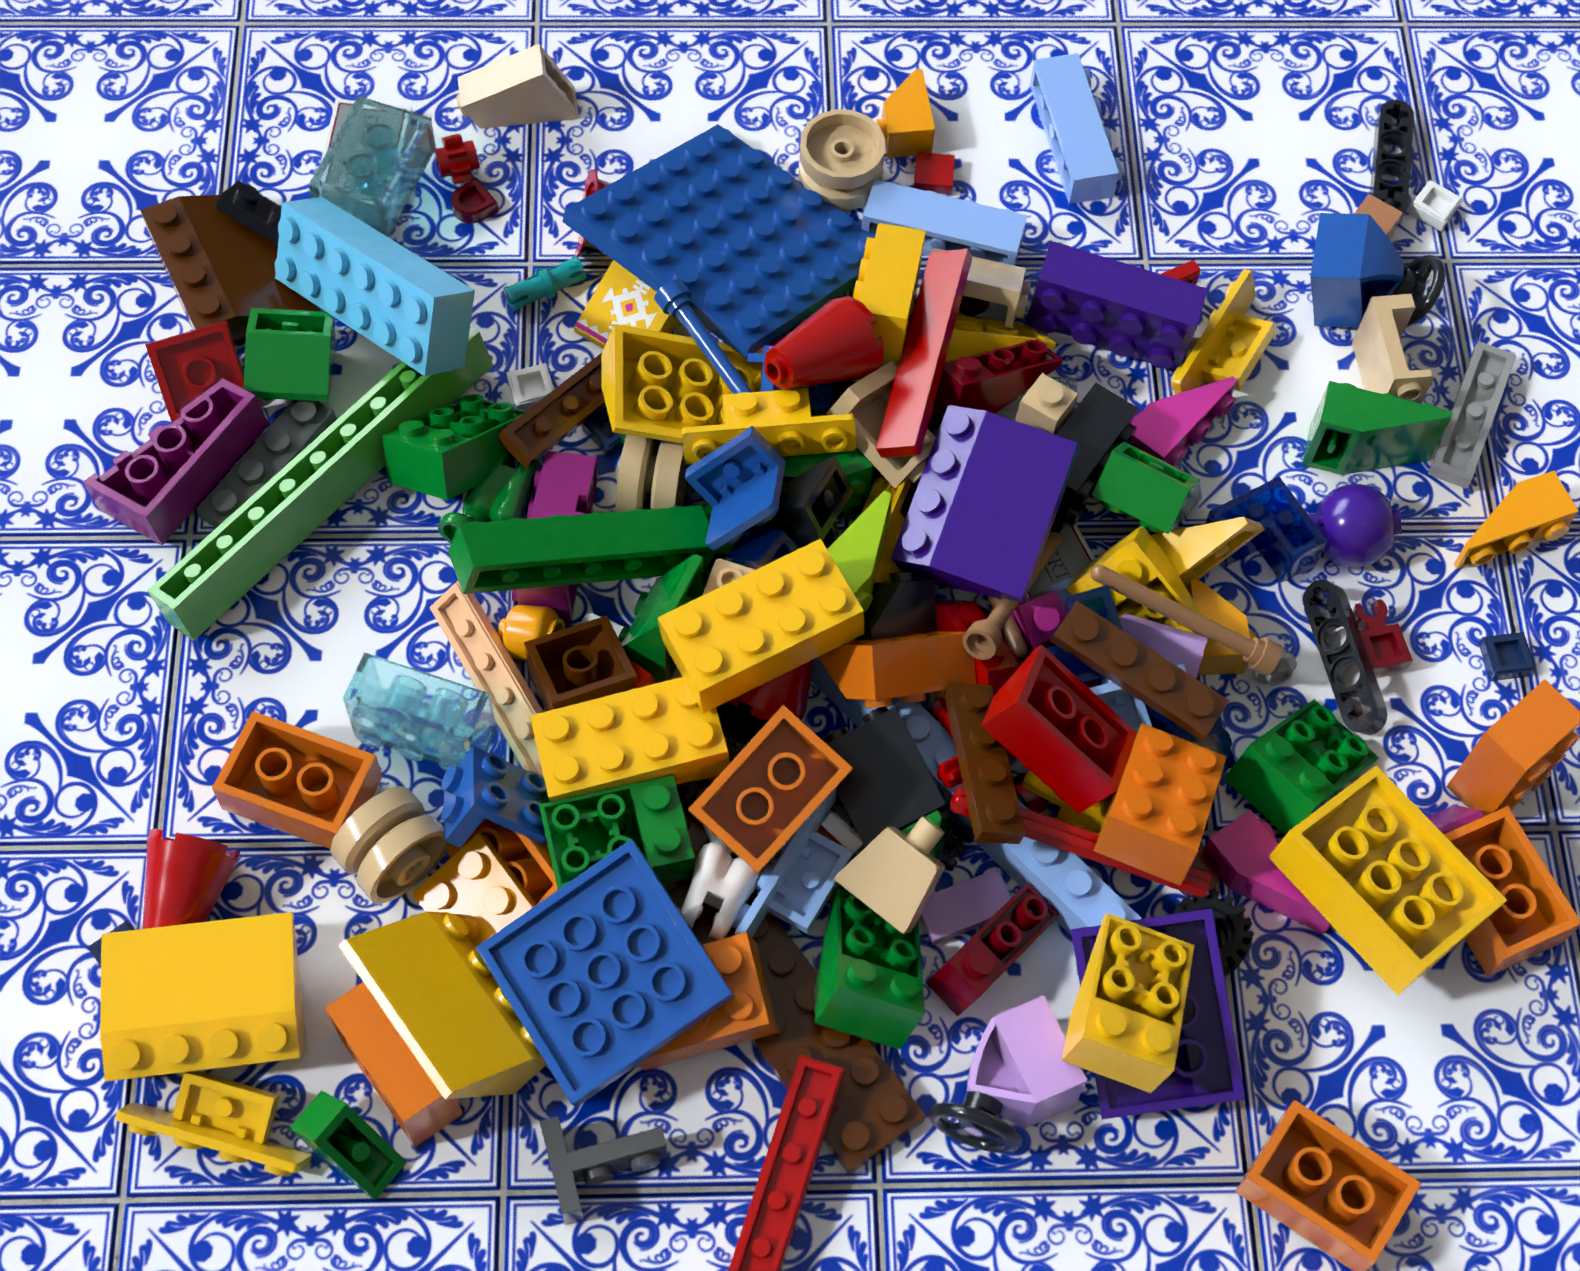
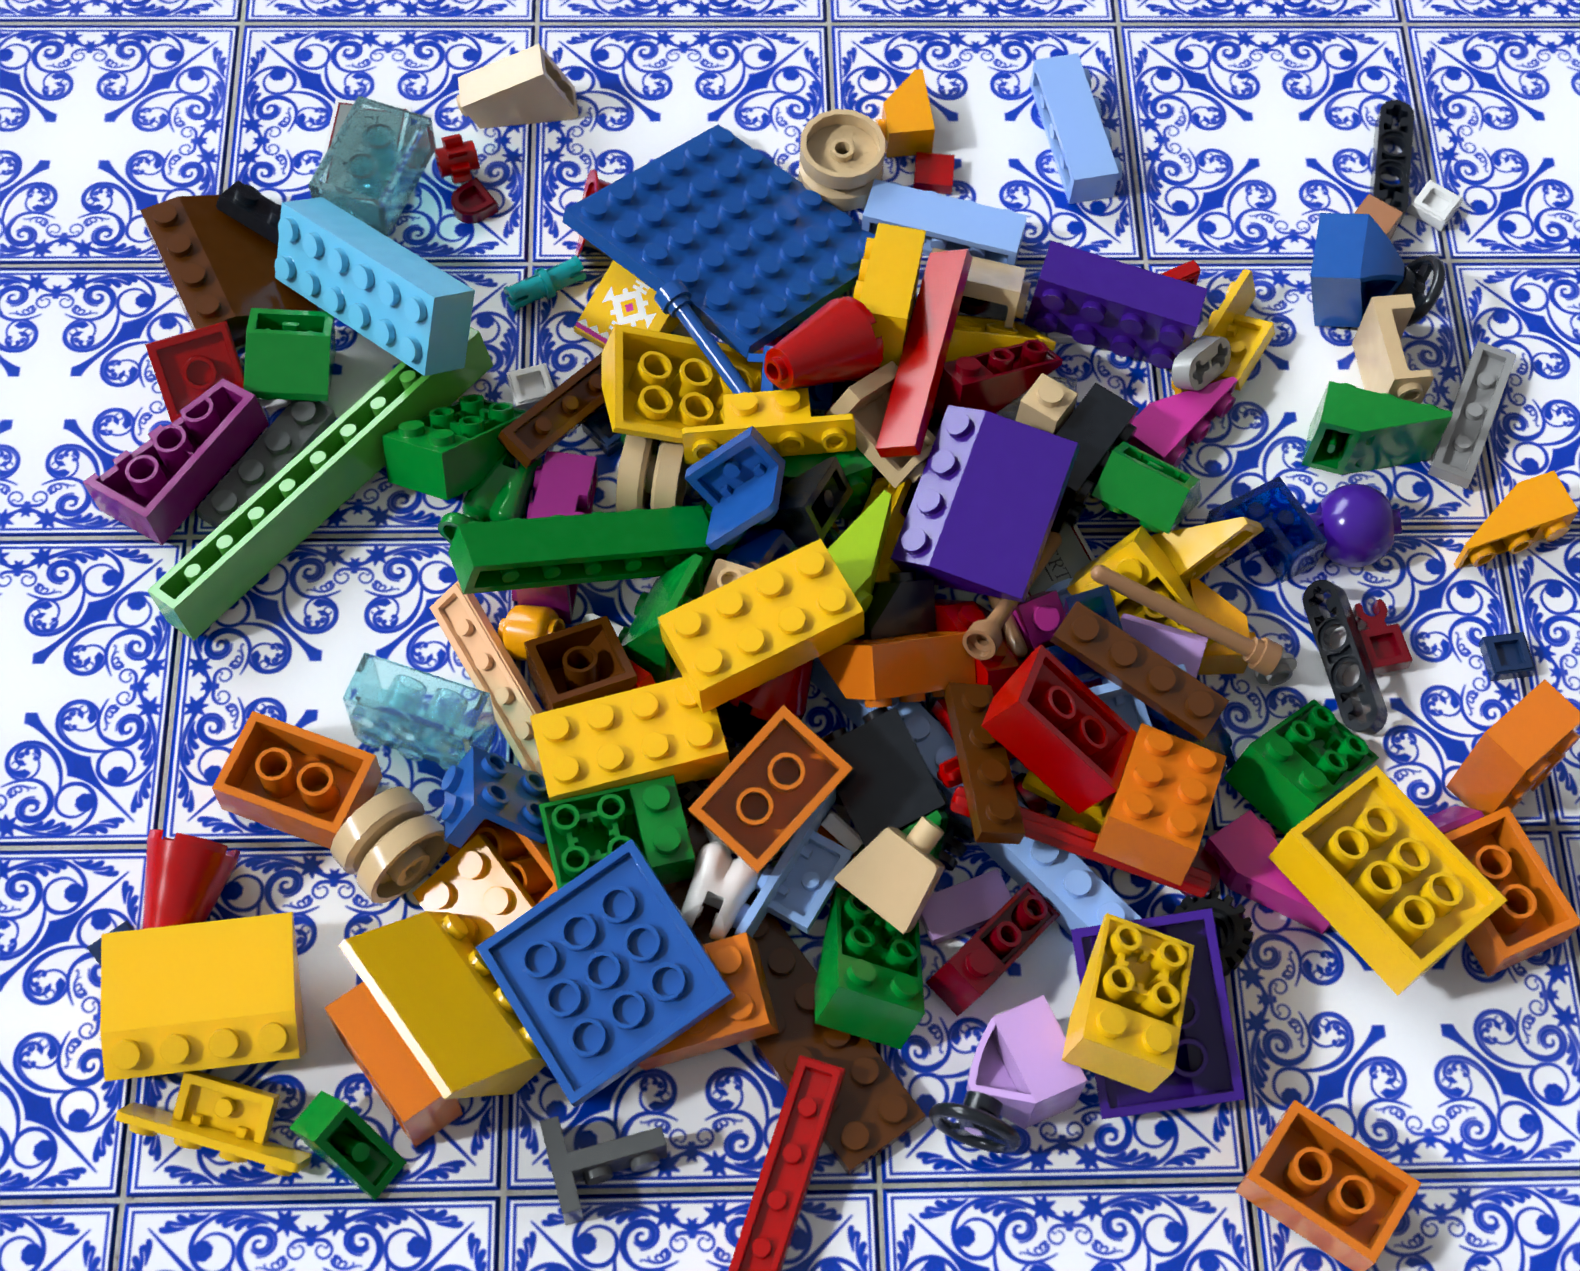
none -> light grey beam [1172,335,1231,391]

